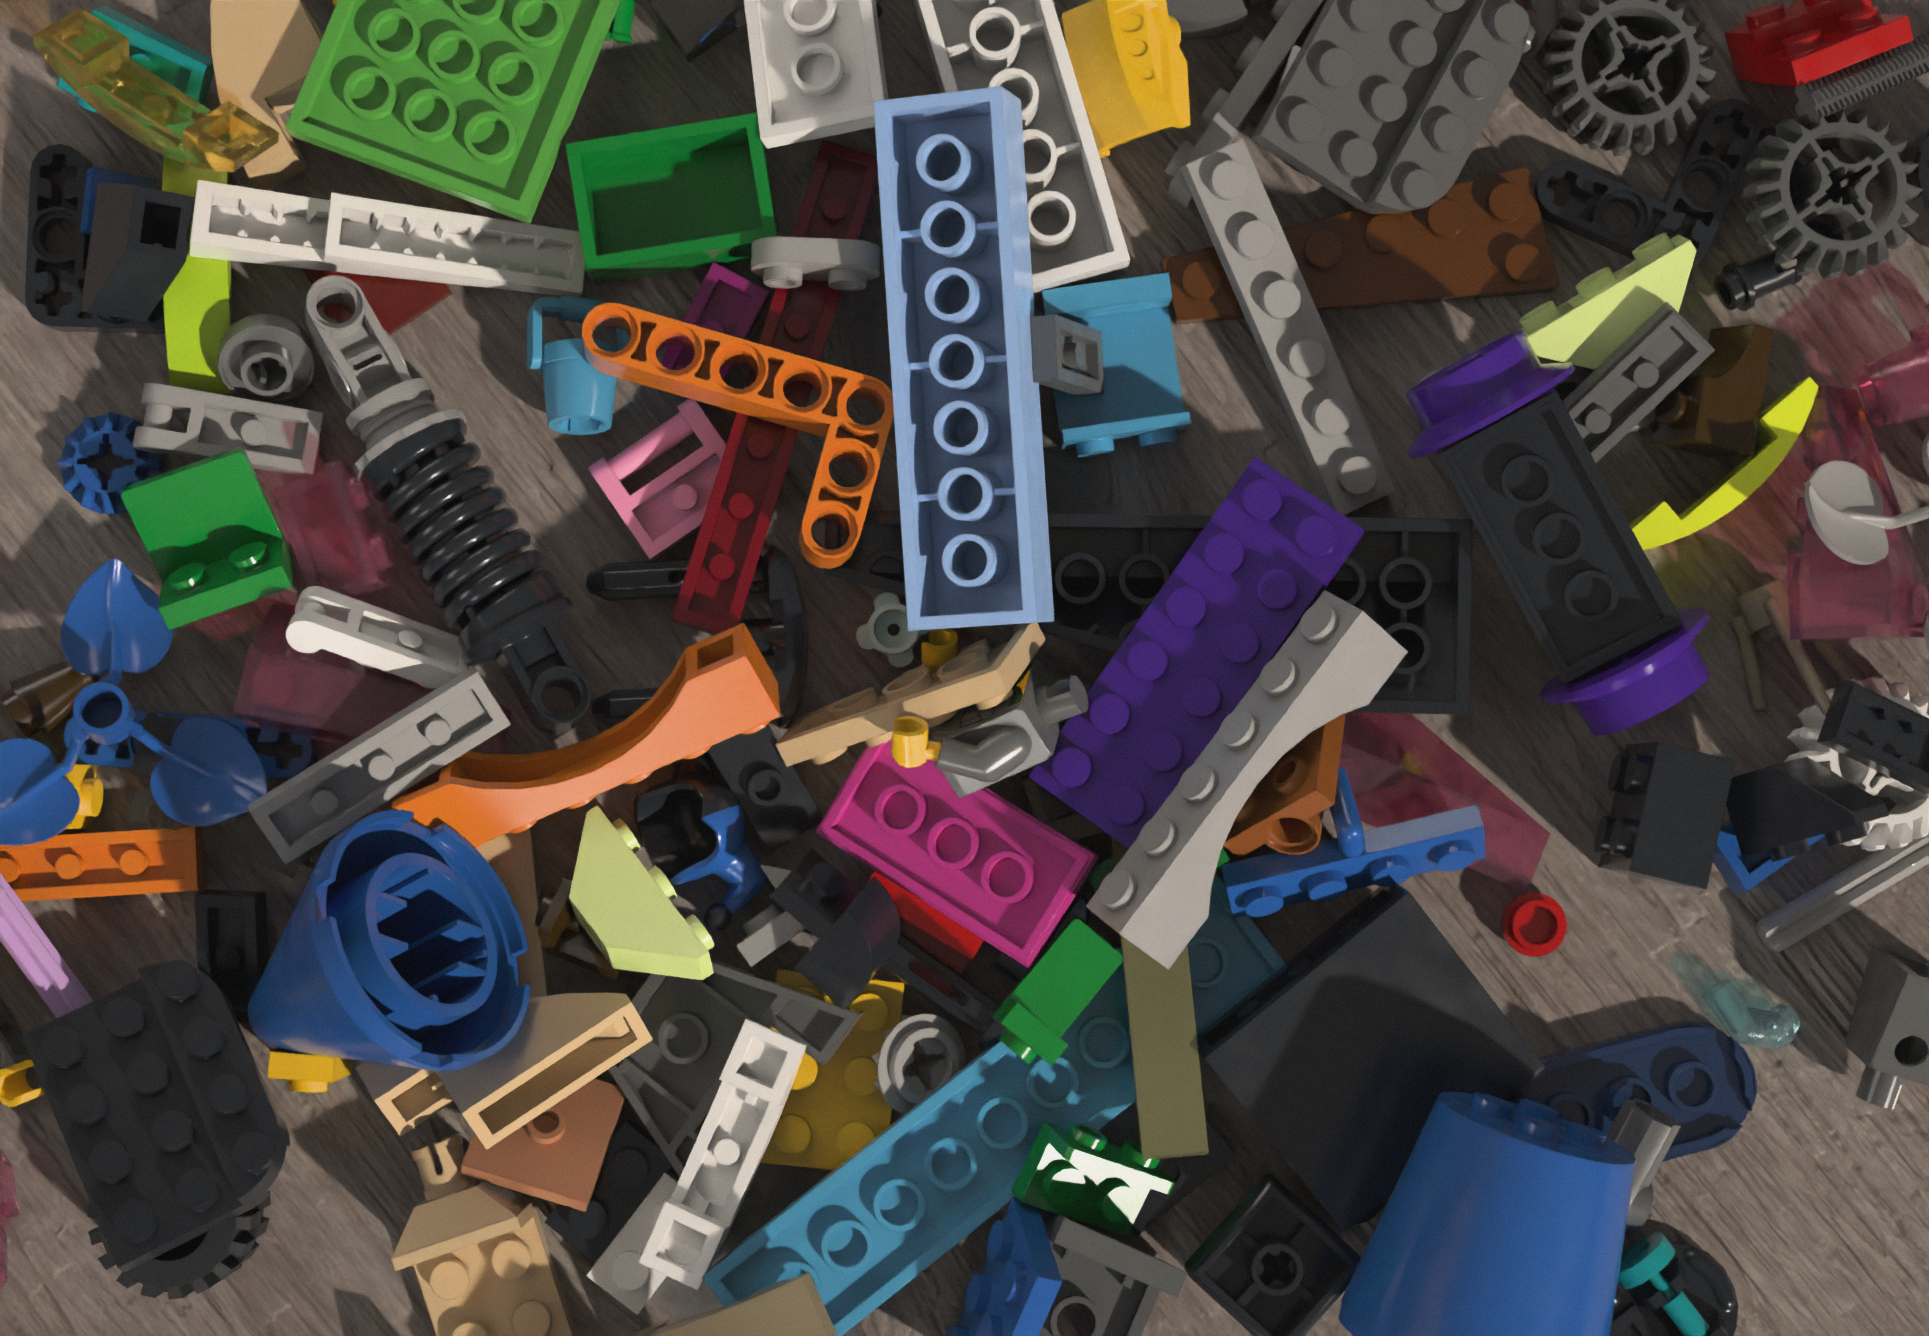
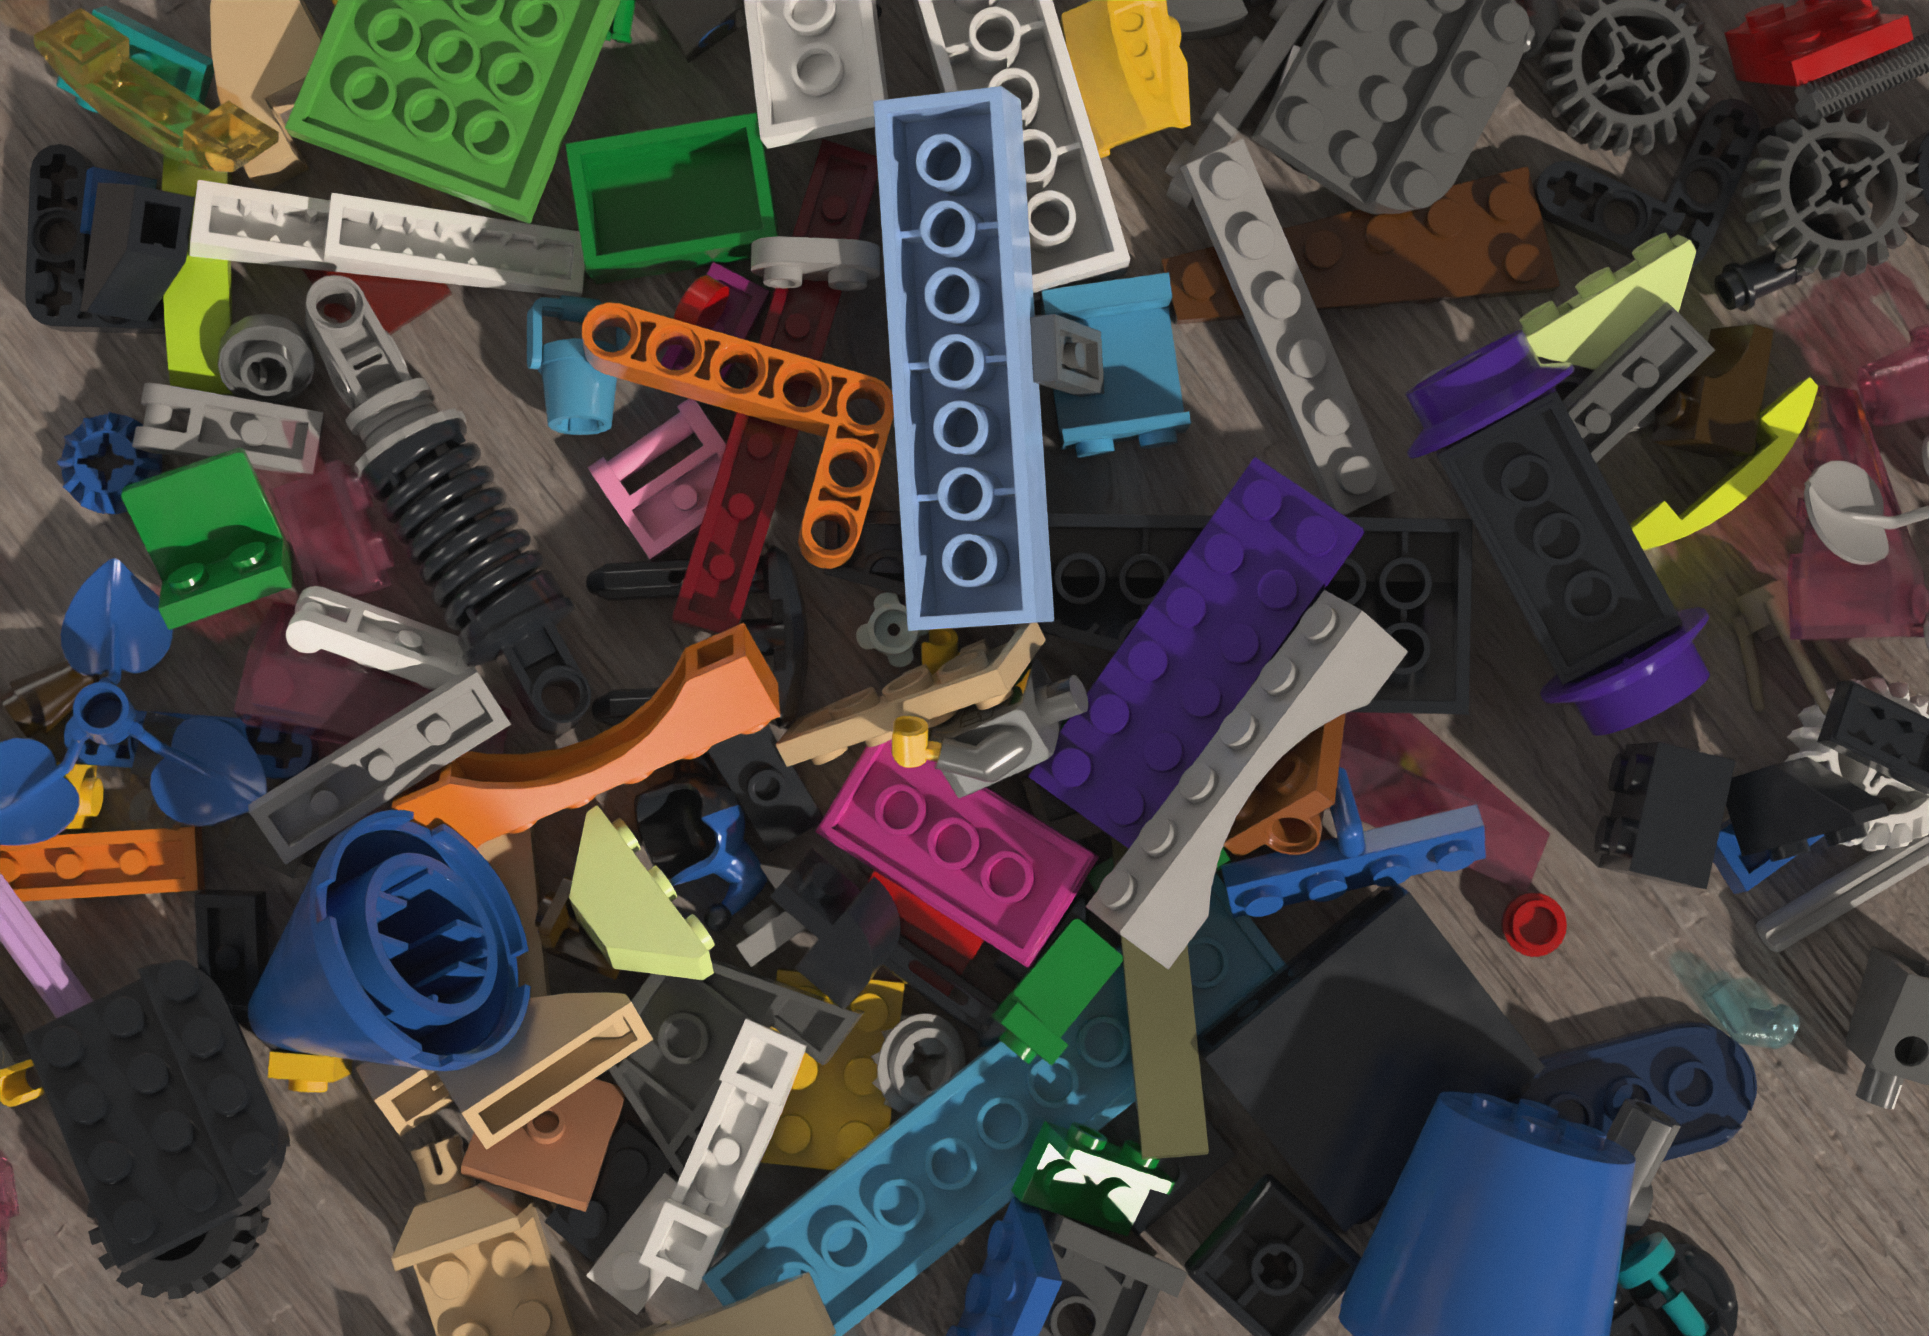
none -> red tile [673,275,729,330]

